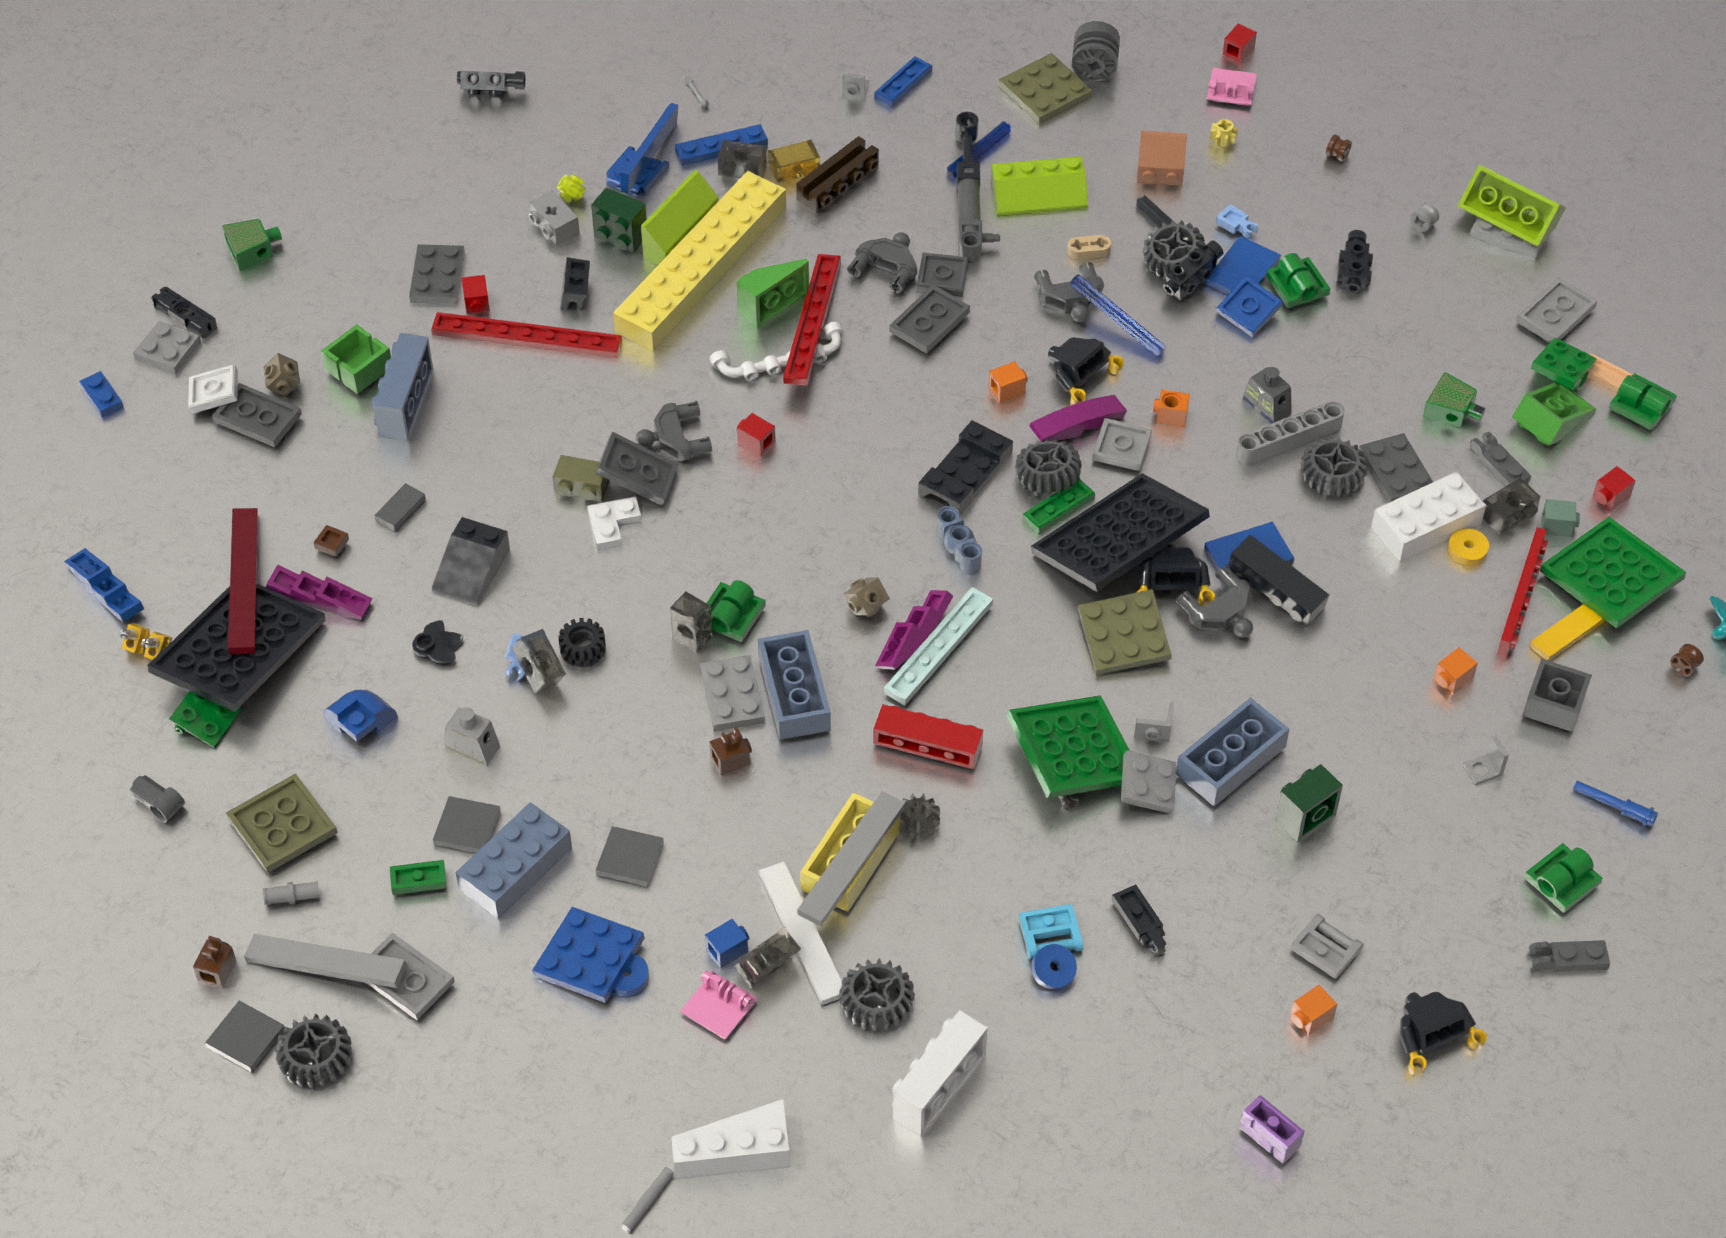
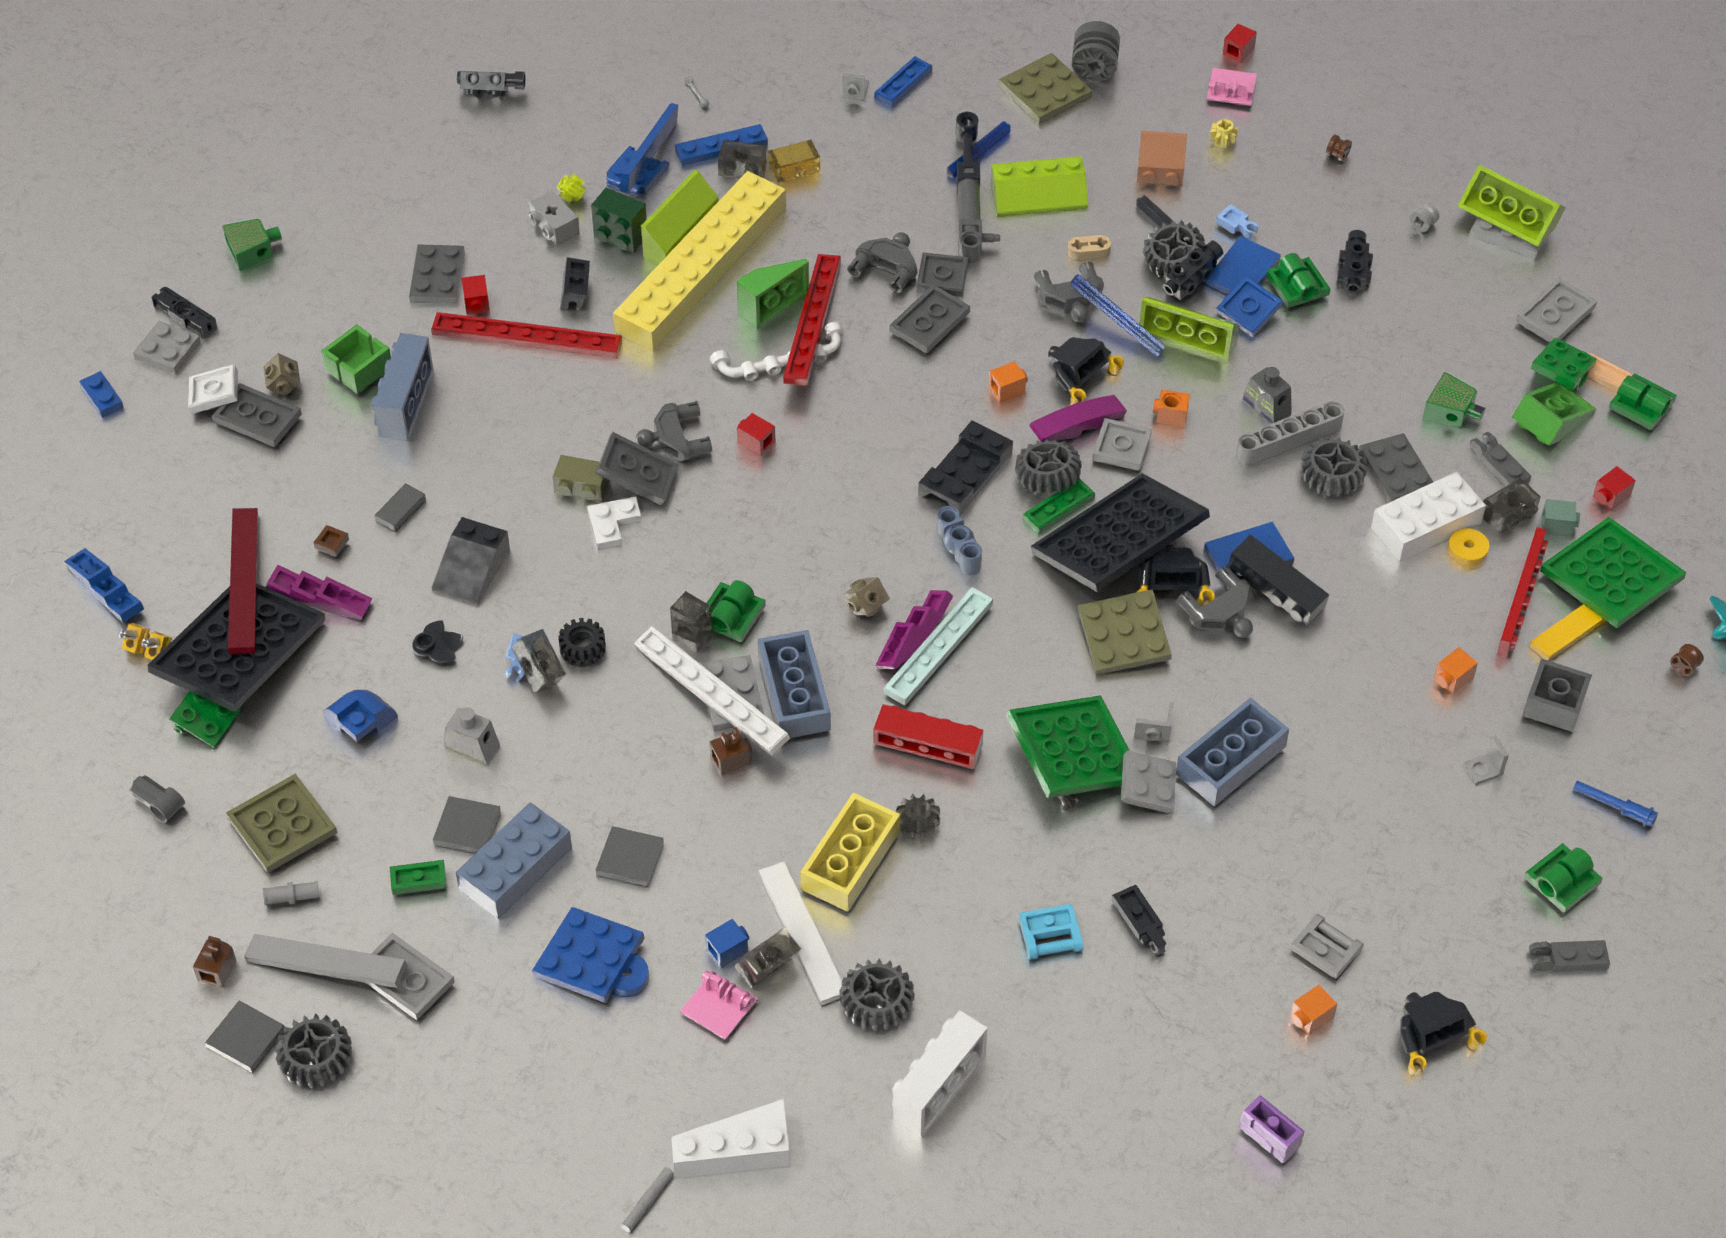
dark brown brick [796,136,879,213] -> none
light grey tile [797,791,905,927] -> none
blue piece [1031,944,1077,990] -> none
dark green brick [1275,764,1343,842] -> none
none -> white tile [634,626,790,756]
none -> lime slope [1138,297,1239,360]

